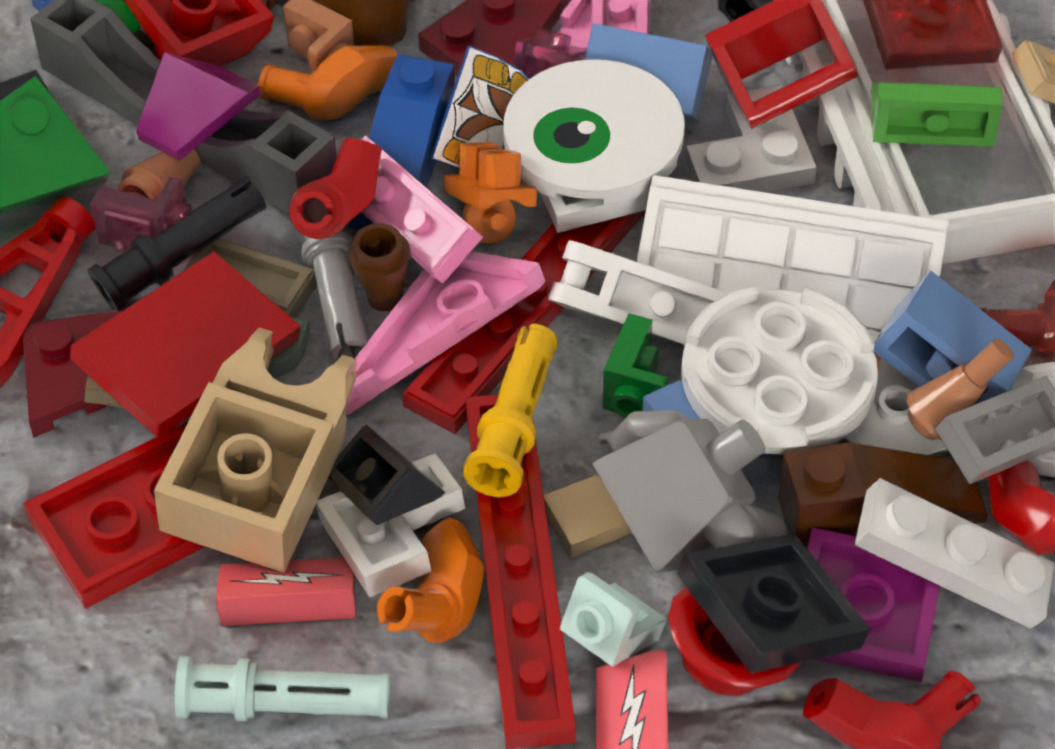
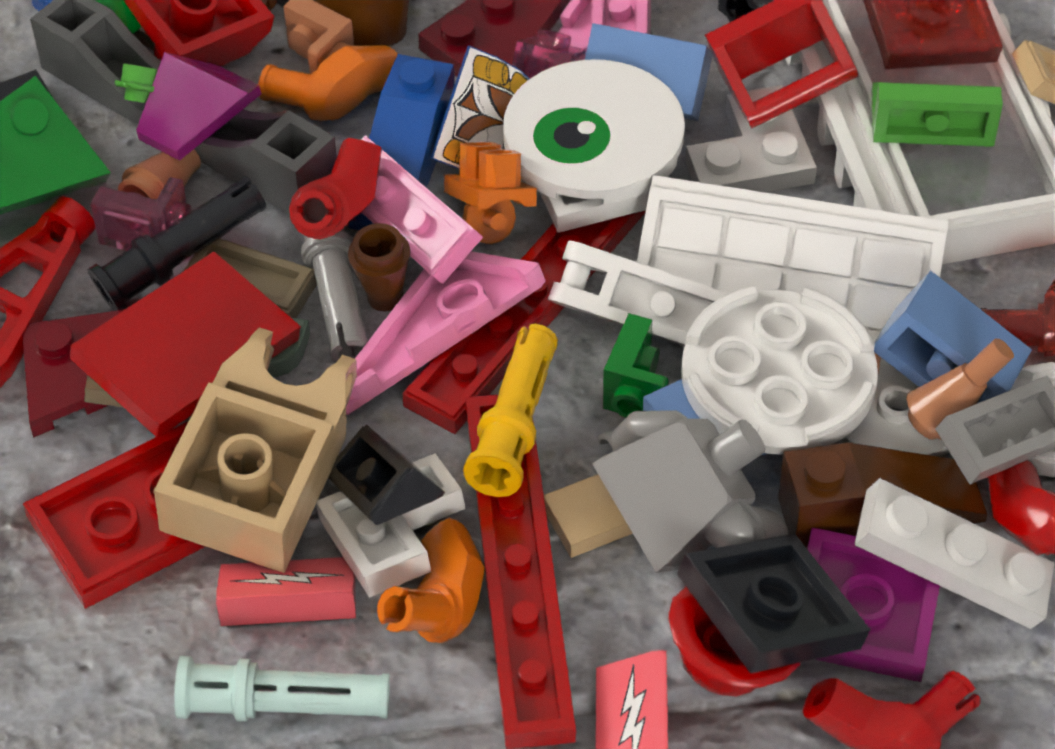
light aqua bracket [559,572,667,667] -> none
none -> bright green plate [114,63,158,103]

